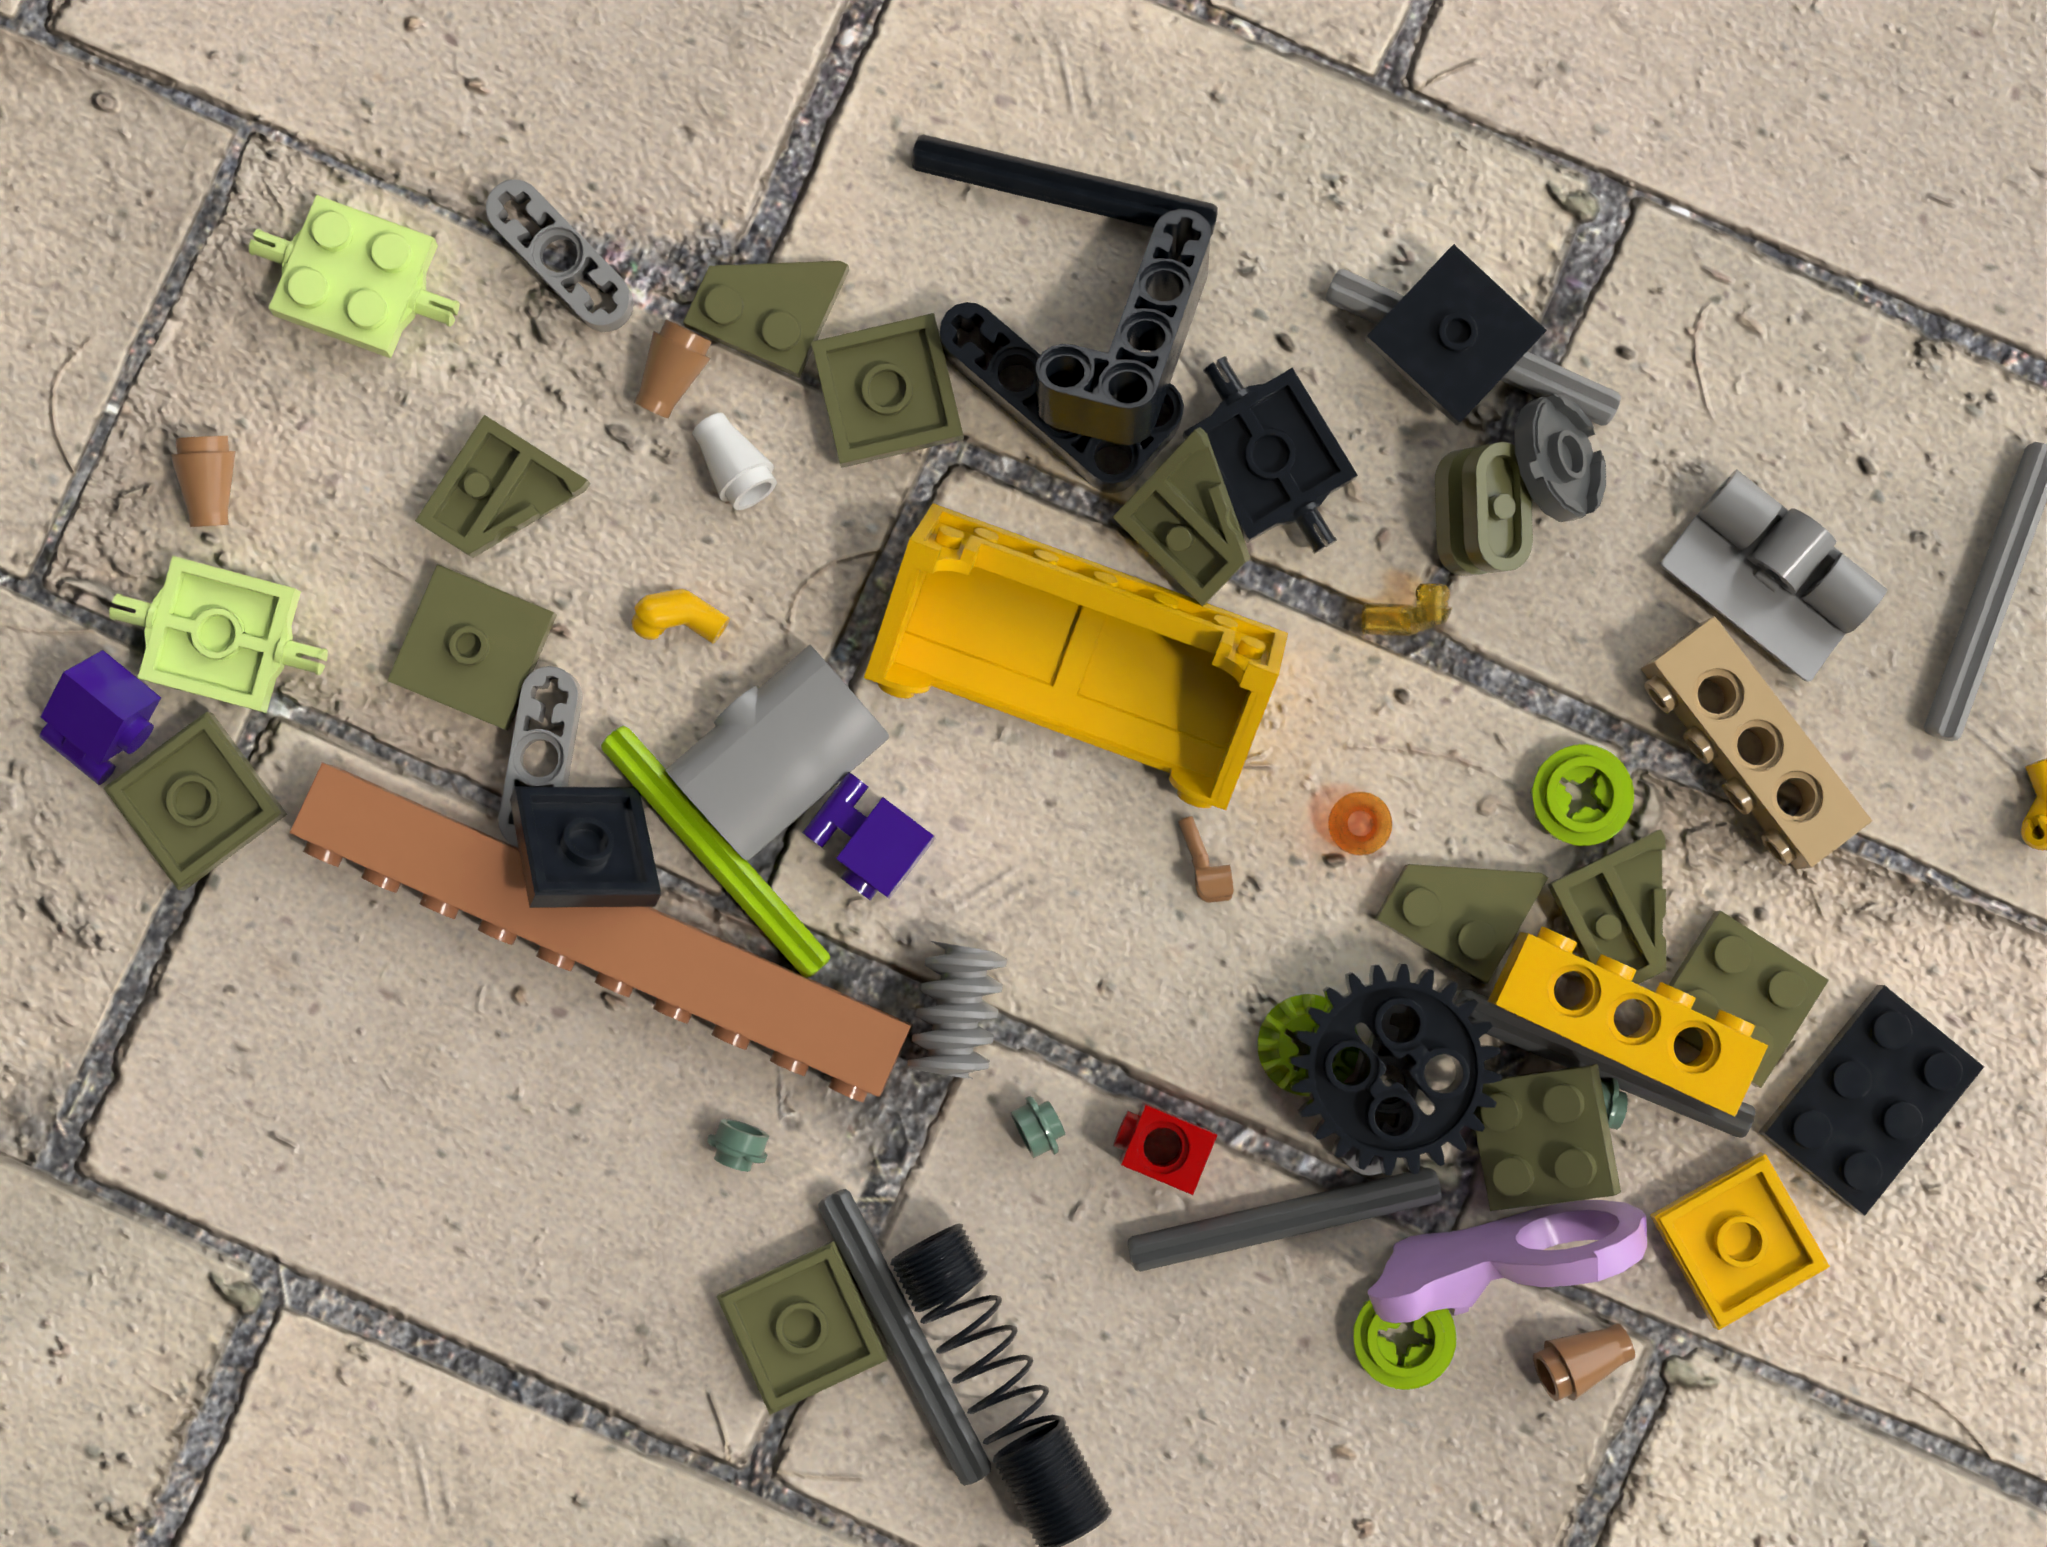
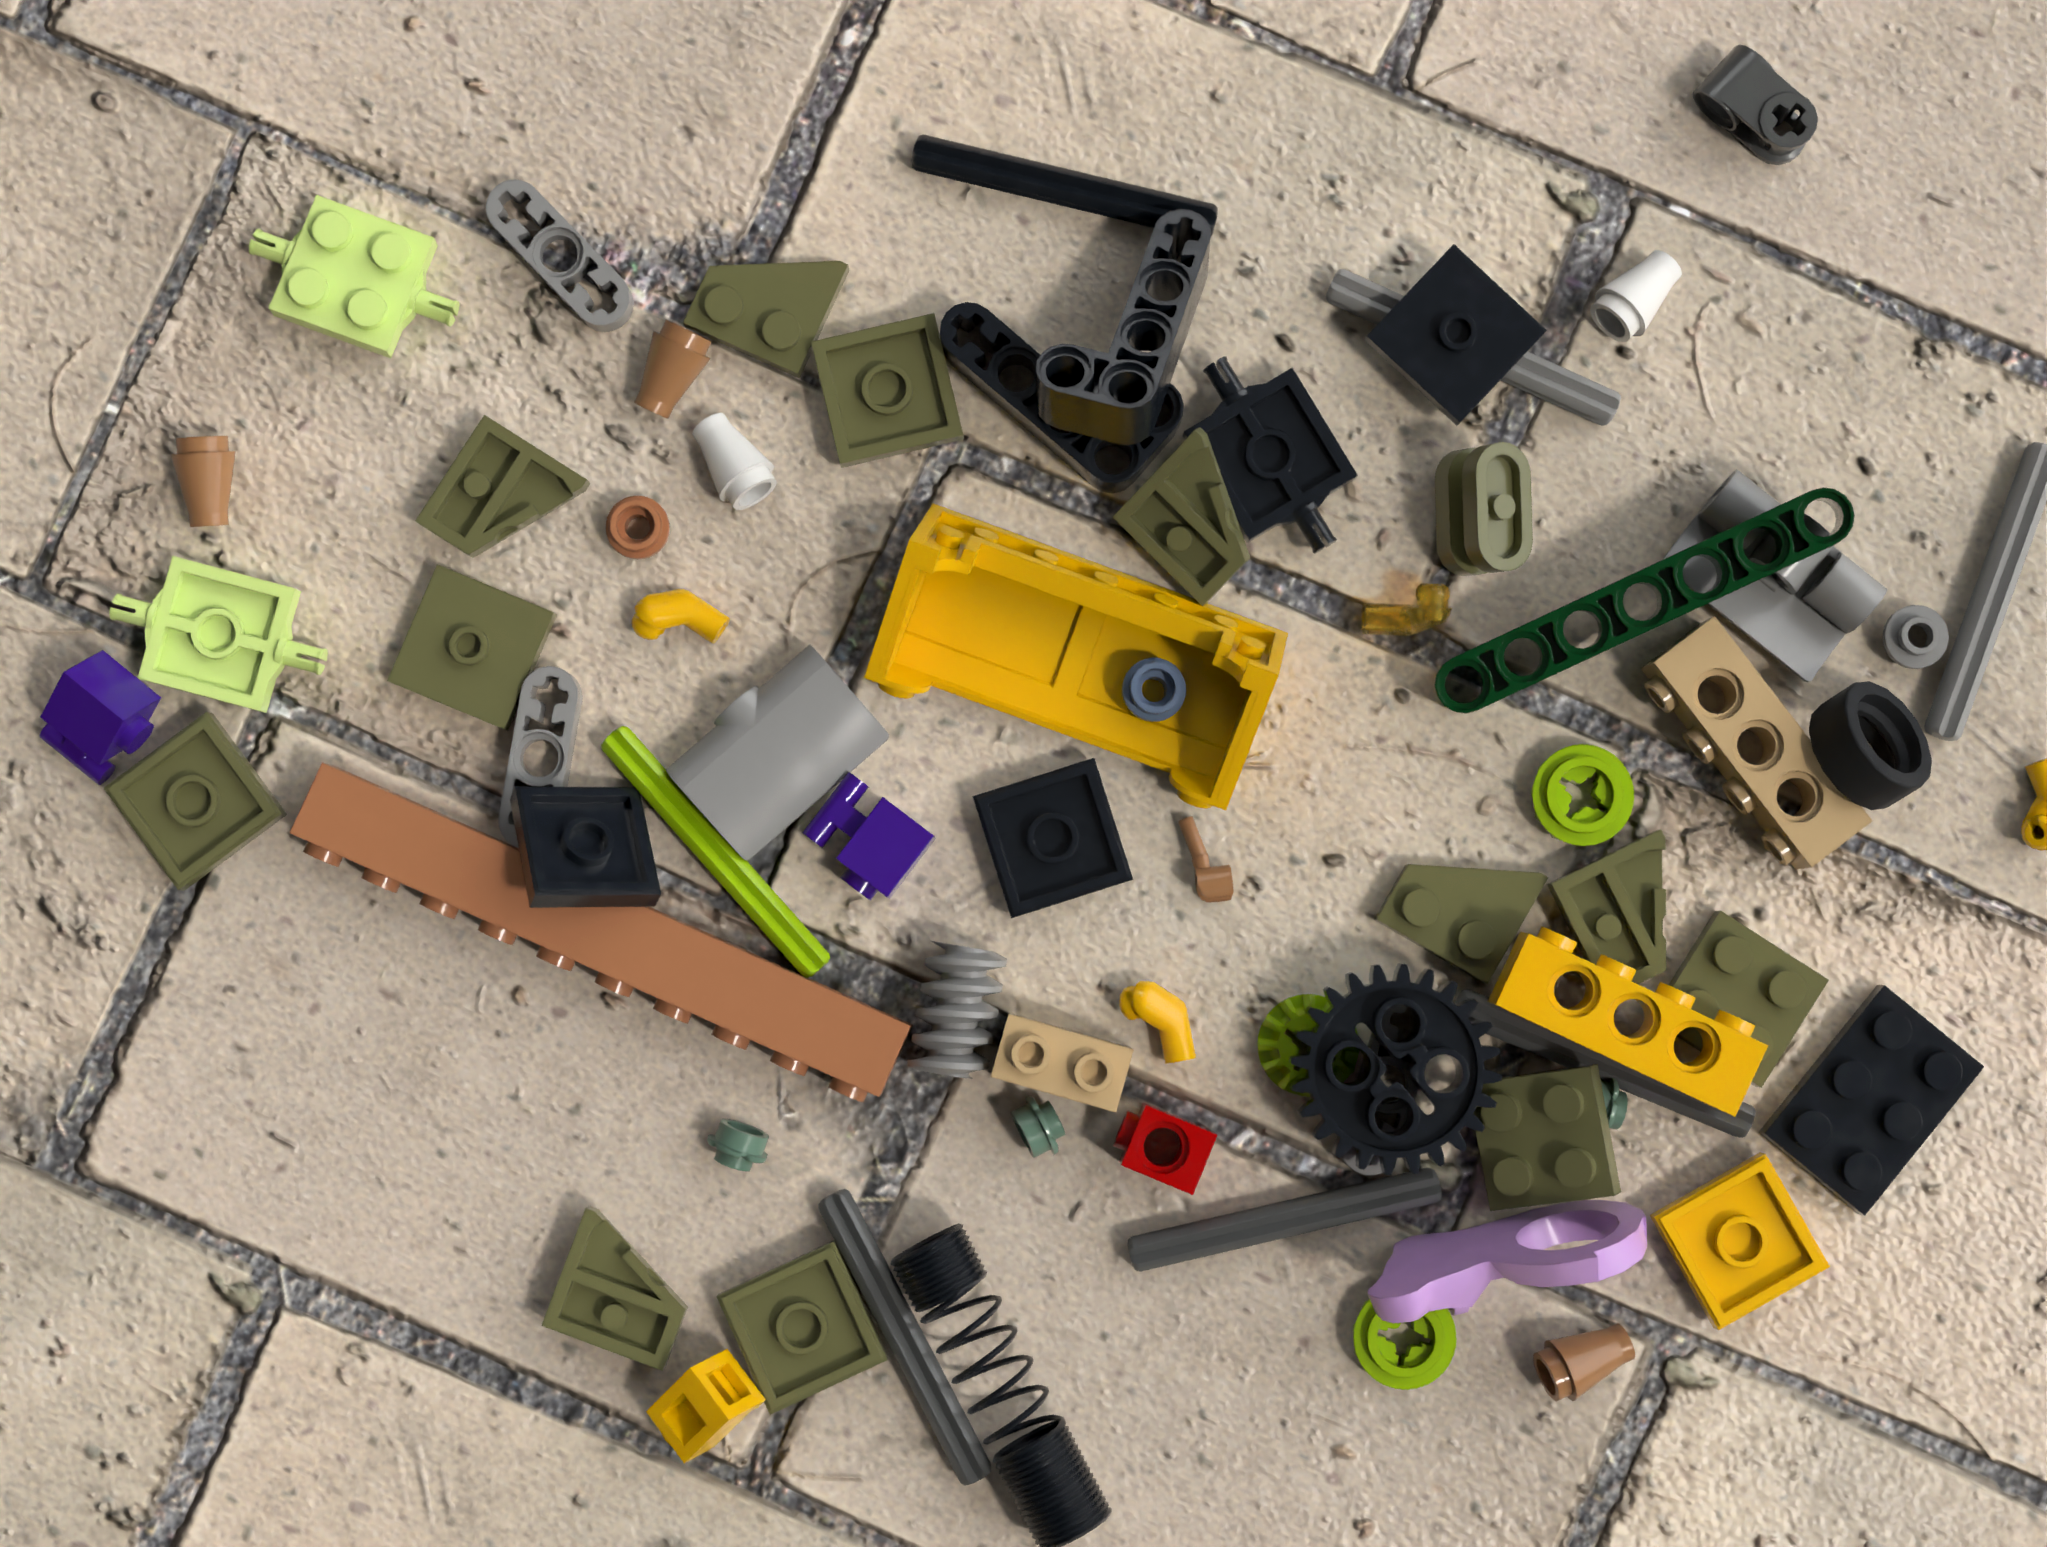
clear orange plate [1328,792,1392,856] -> none
dark grey tile [1515,394,1606,522] -> none
none -> olive wing [541,1206,688,1371]
none -> nougat plate [606,496,670,560]
none -> yellow brick [646,1348,766,1463]
none -> black plate [973,758,1133,919]
none -> tan brick [991,1013,1134,1112]
none -> yellow arm [1119,981,1196,1064]
none -> sand blue plate [1122,658,1186,722]
none -> dark green beam [1434,487,1855,714]
none -> white cone [1590,250,1682,342]
none -> dark grey piece [1693,45,1818,165]
none -> black tyre [1809,681,1932,810]
none -> light grey plate [1883,605,1949,669]

